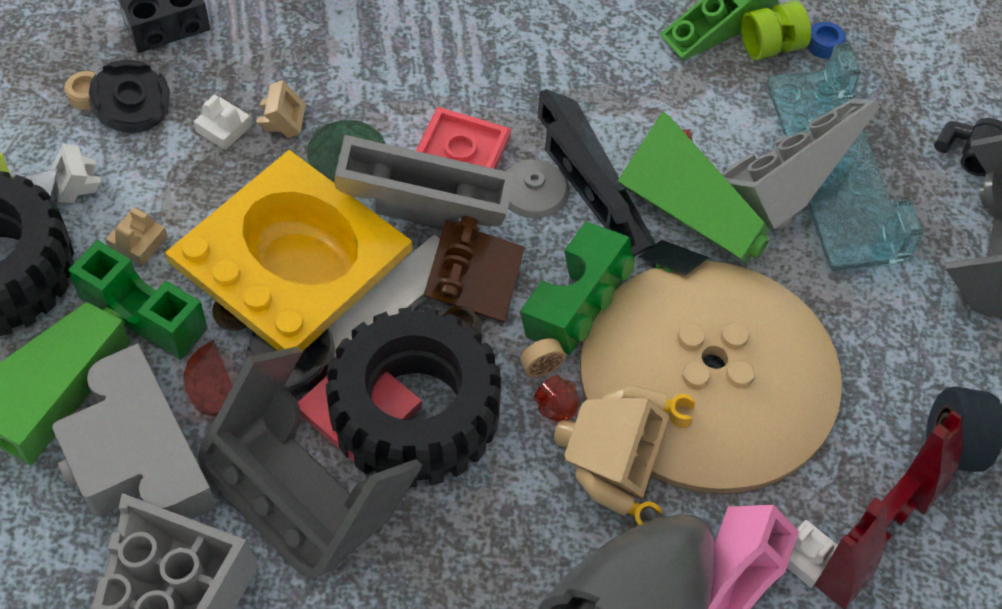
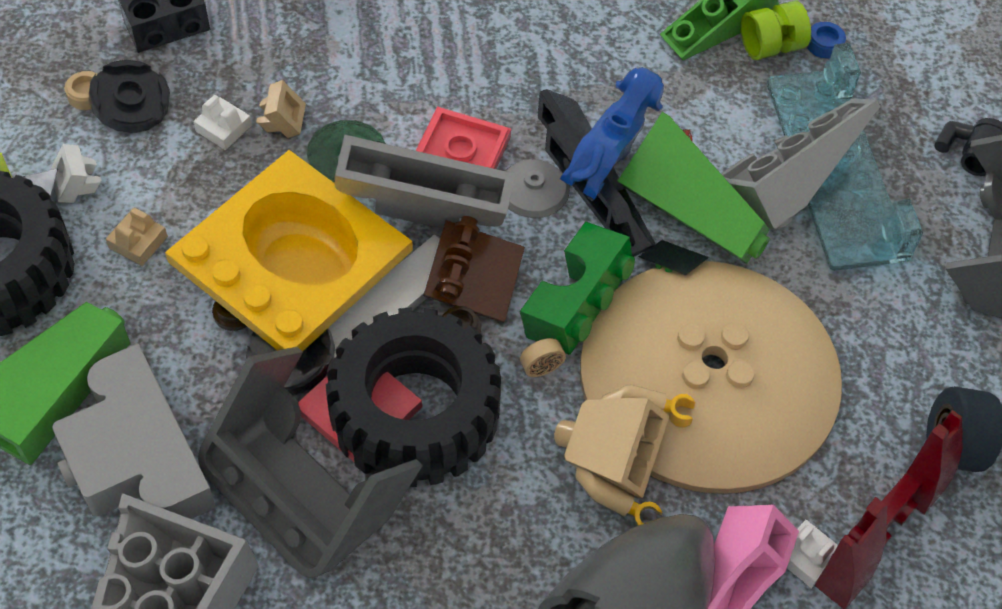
green arch [68,240,208,360] -> none
clear red tile [183,340,233,417] -> none
clear red plate [533,375,580,422] -> none
none -> blue animal [560,67,664,199]

